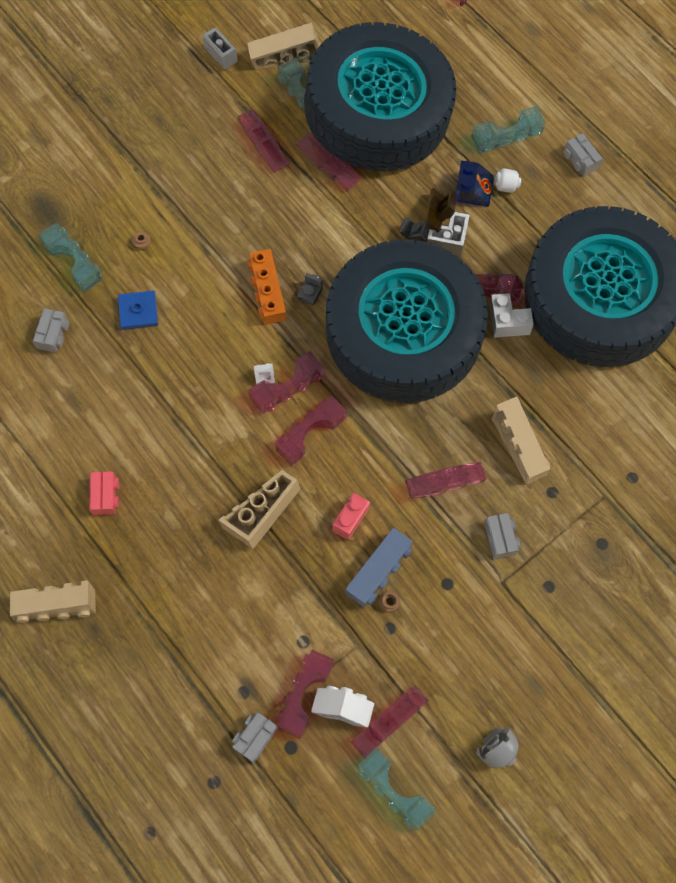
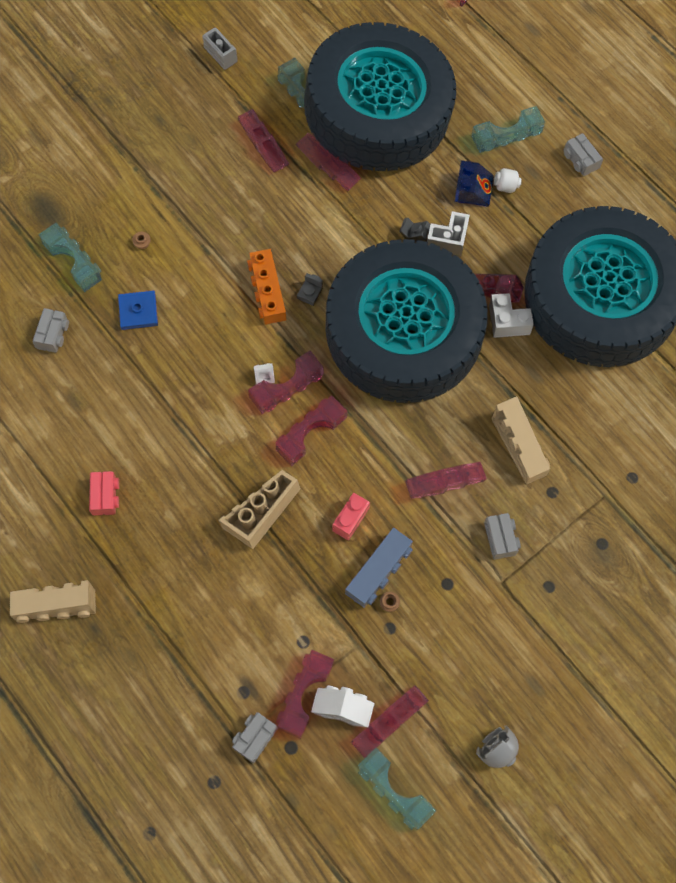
tan wedge [248,23,320,69] -> none
dark brown bracket [425,188,457,233] -> none

